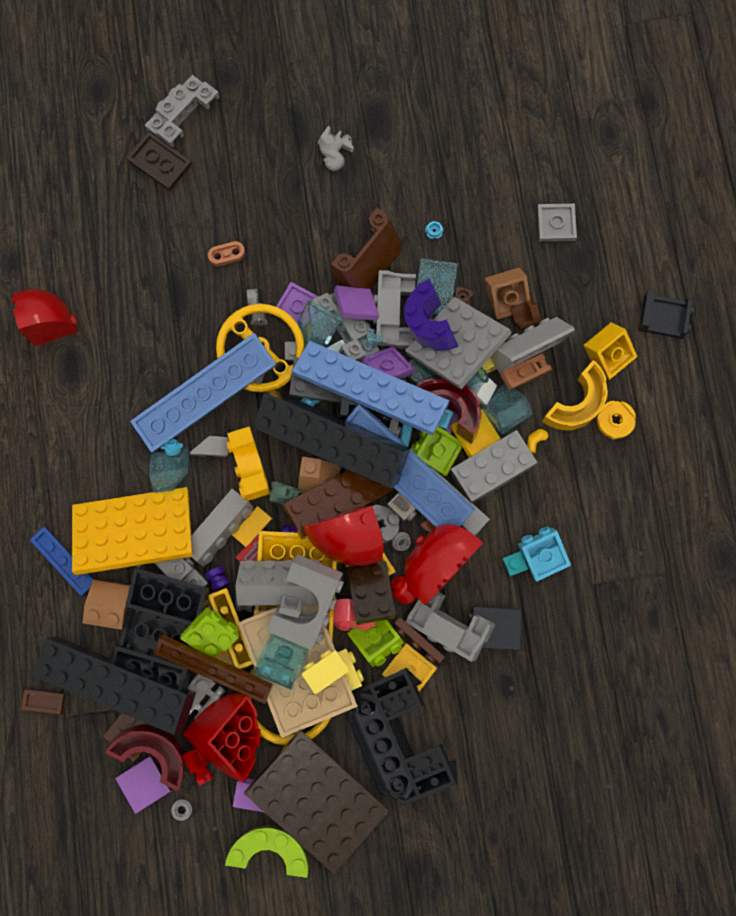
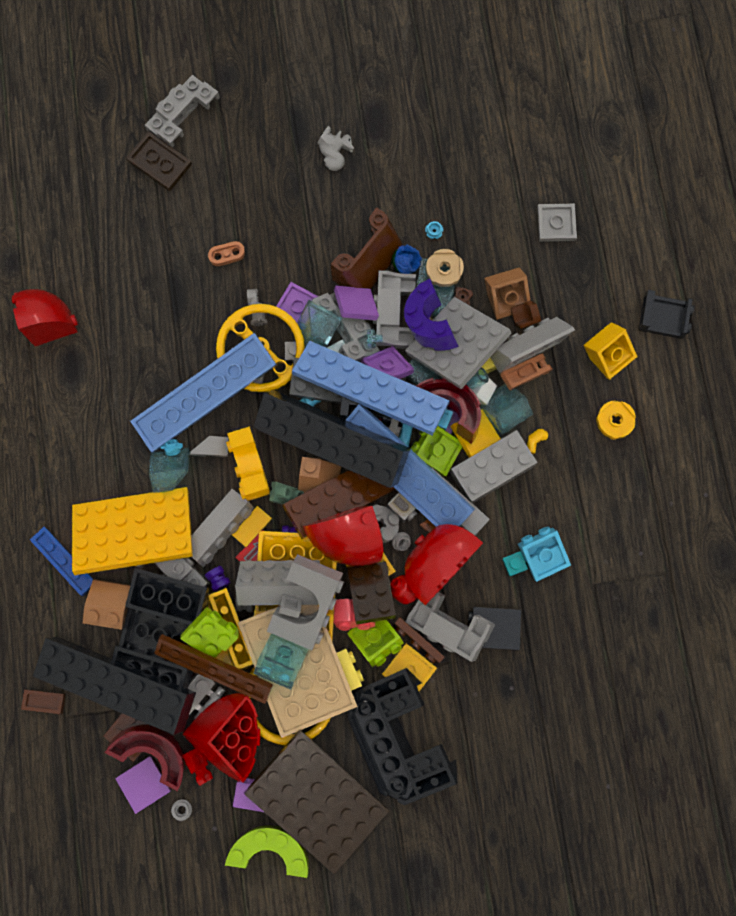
light yellow brick [302,649,349,695] -> none
yellow brick [542,360,608,430] -> none
none -> blue piece [391,244,422,274]
none -> tan plate [426,249,464,287]

